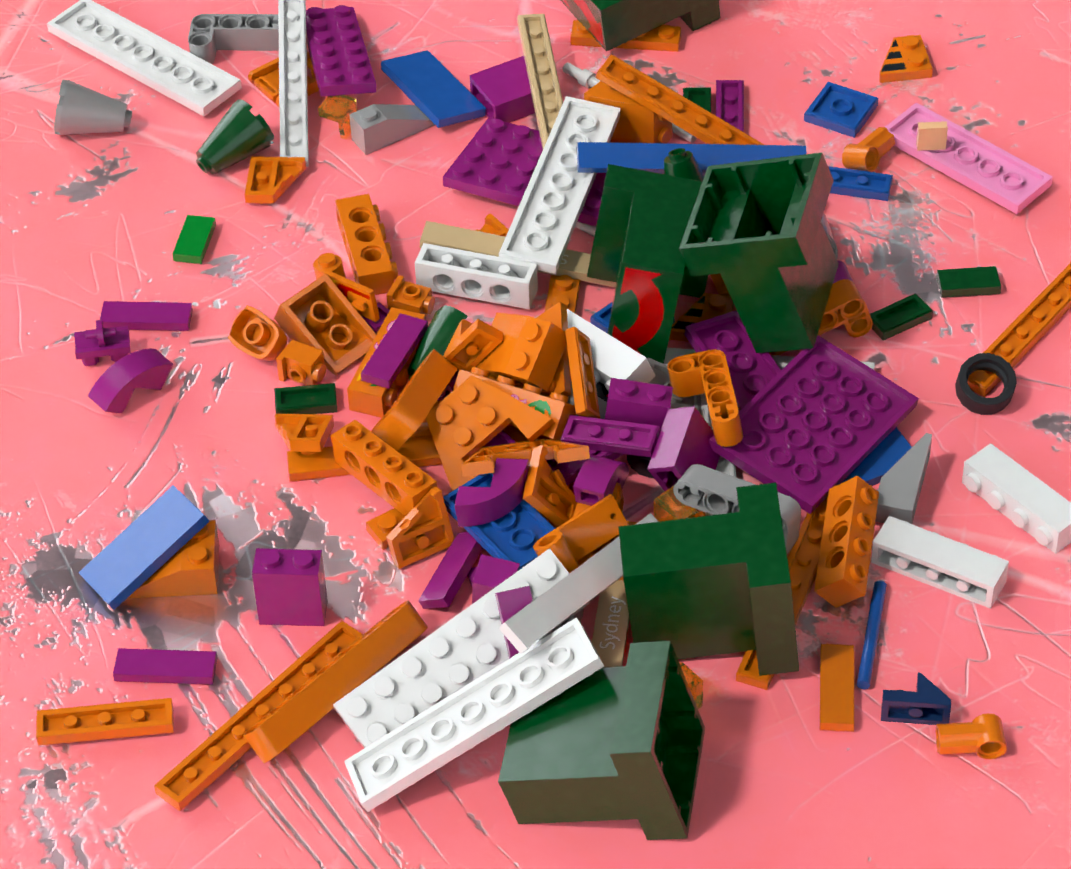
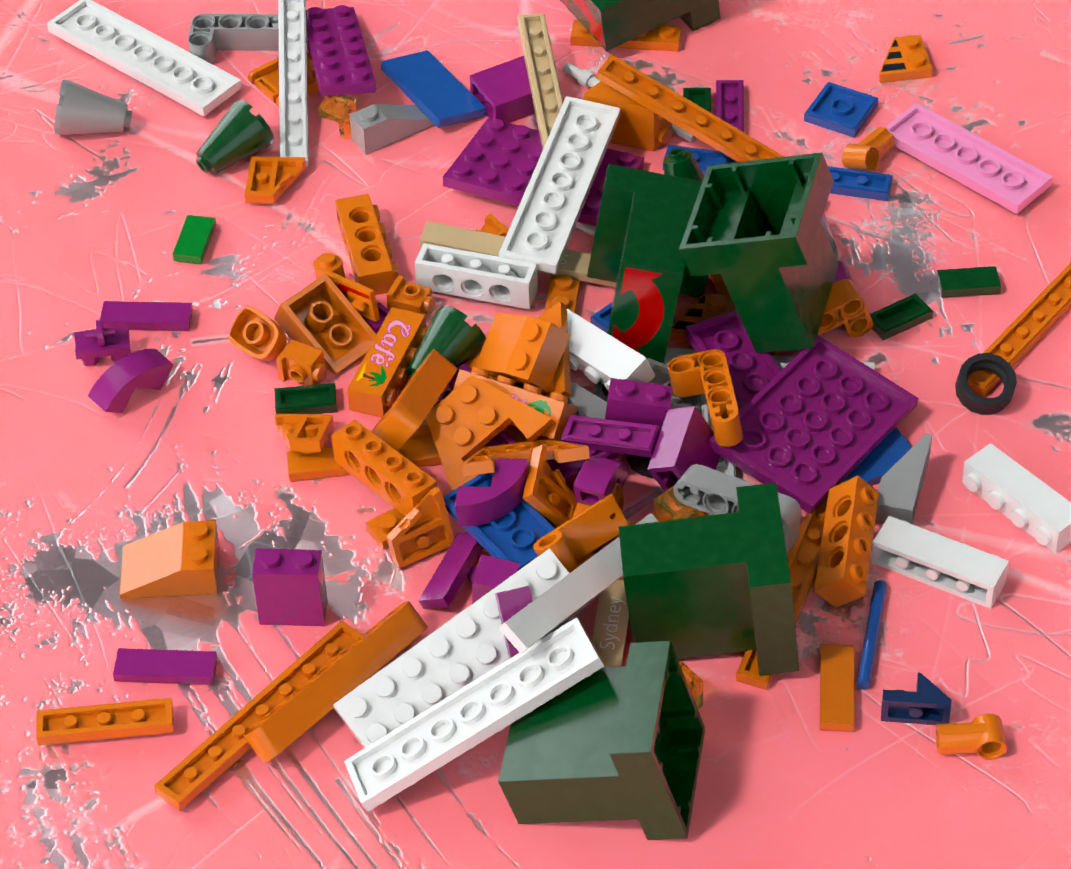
tile [78,485,209,610] -> none
magenta tile [361,313,428,389] -> none
orange slope [443,319,503,372] -> none
orange tile [565,327,600,418] -> none
blue tile [576,142,807,174] -> none
light nougat tile [916,121,948,151] -> none

